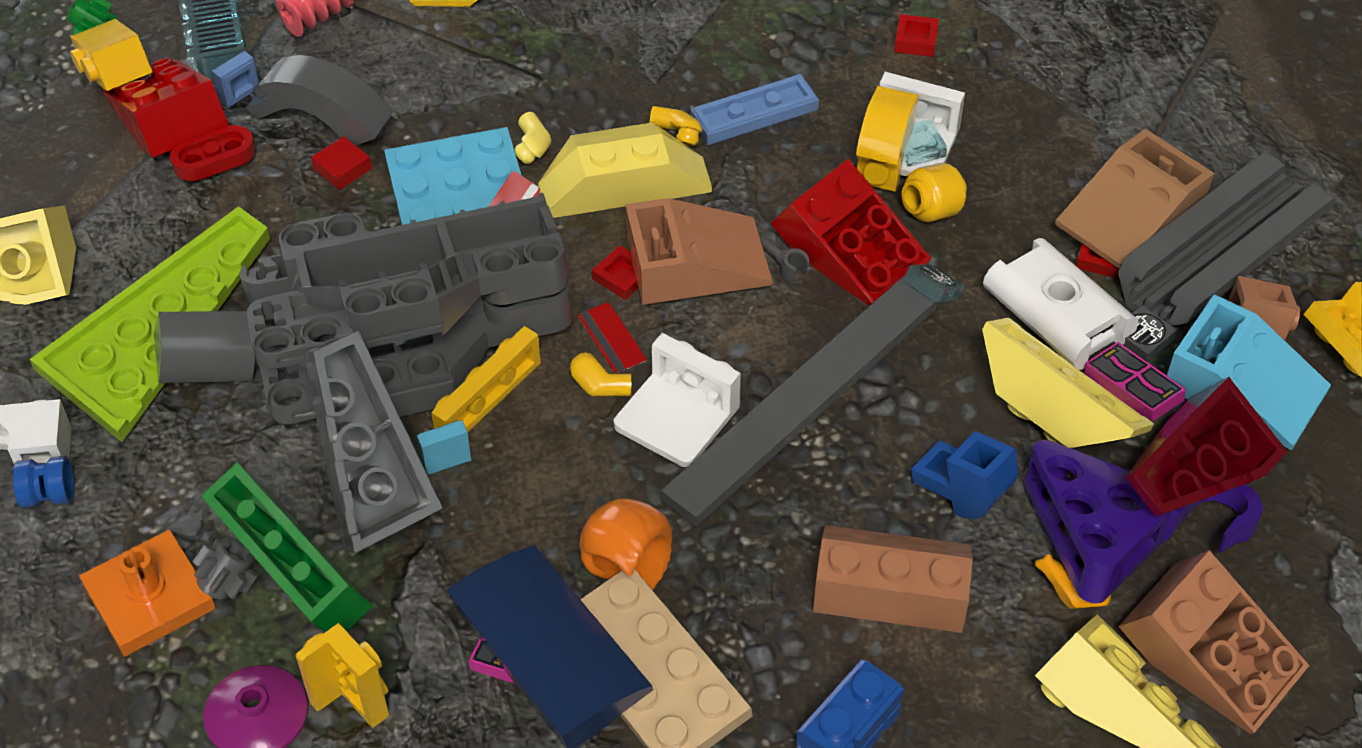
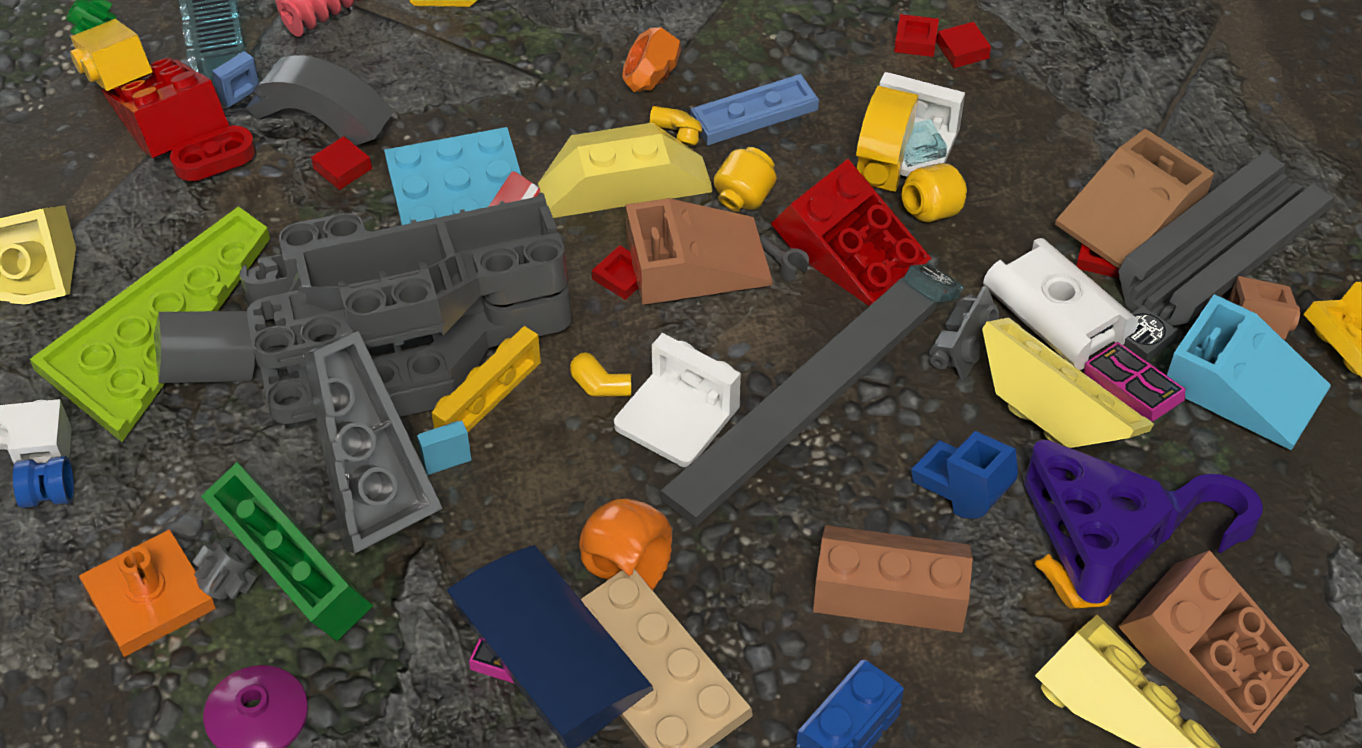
yellow bracket [296,623,389,728] -> none
light yellow arm [514,112,551,164] -> none
red sticker [578,303,646,373] -> none
dark red wedge [1126,377,1288,517] -> none
none -> orange rock [622,27,681,92]
none -> yellow head [714,147,777,212]
none -> dark grey hinge [929,286,999,381]
none -> red tile [936,22,991,68]

